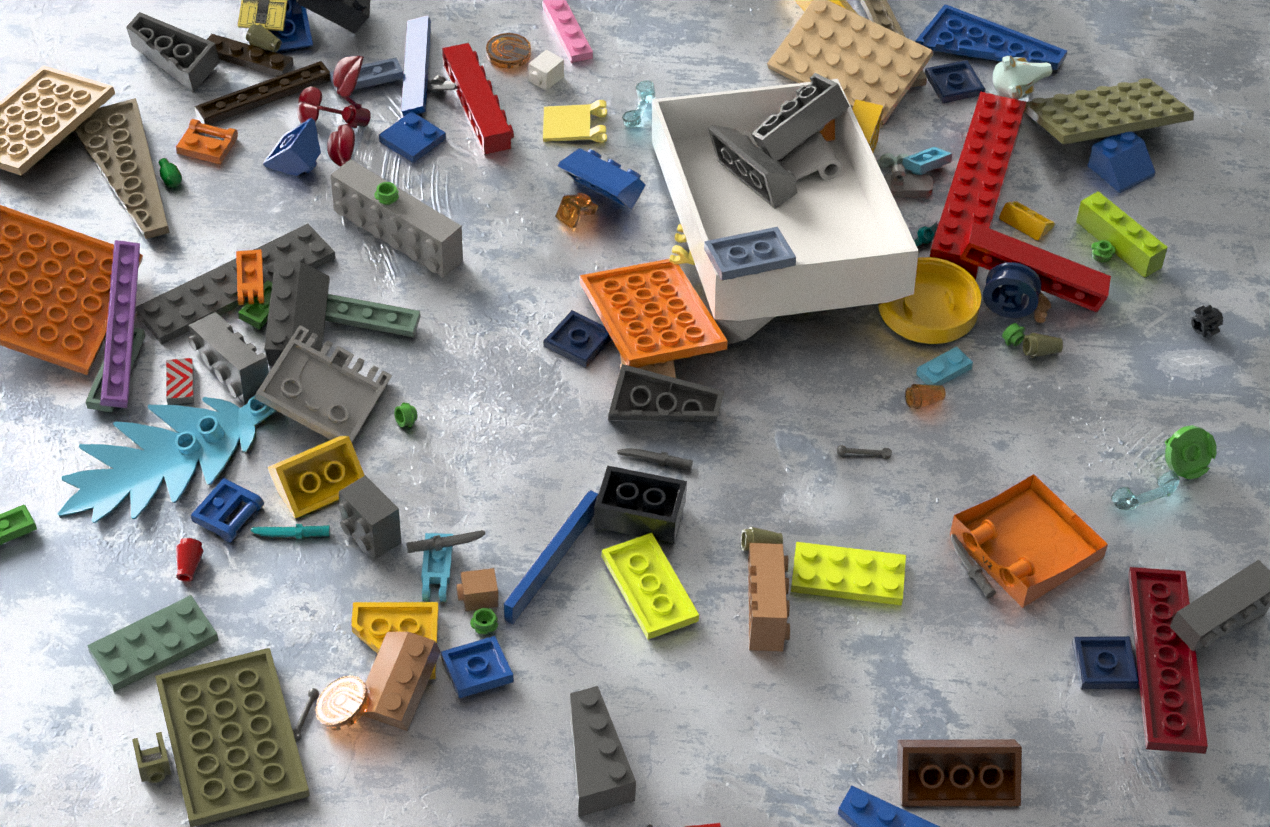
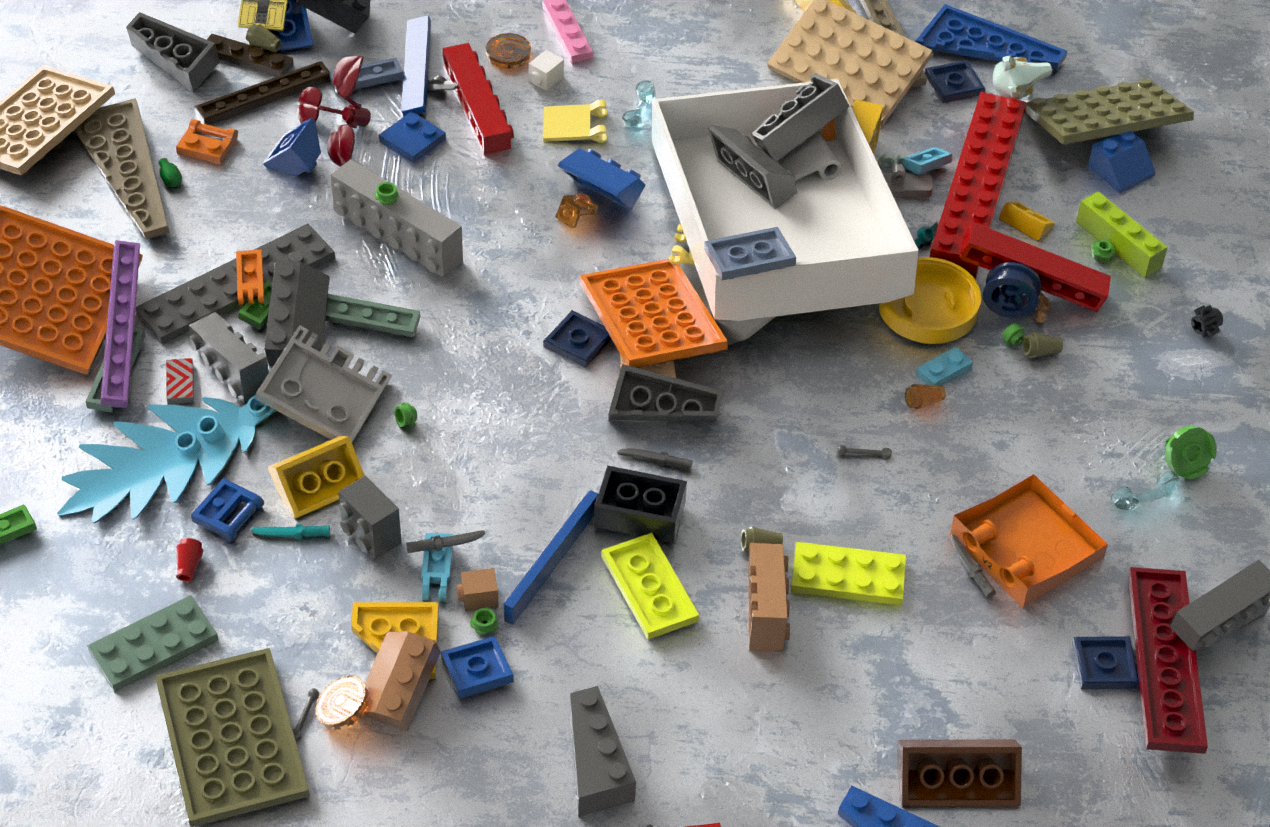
olive window [132,732,172,783] -> none

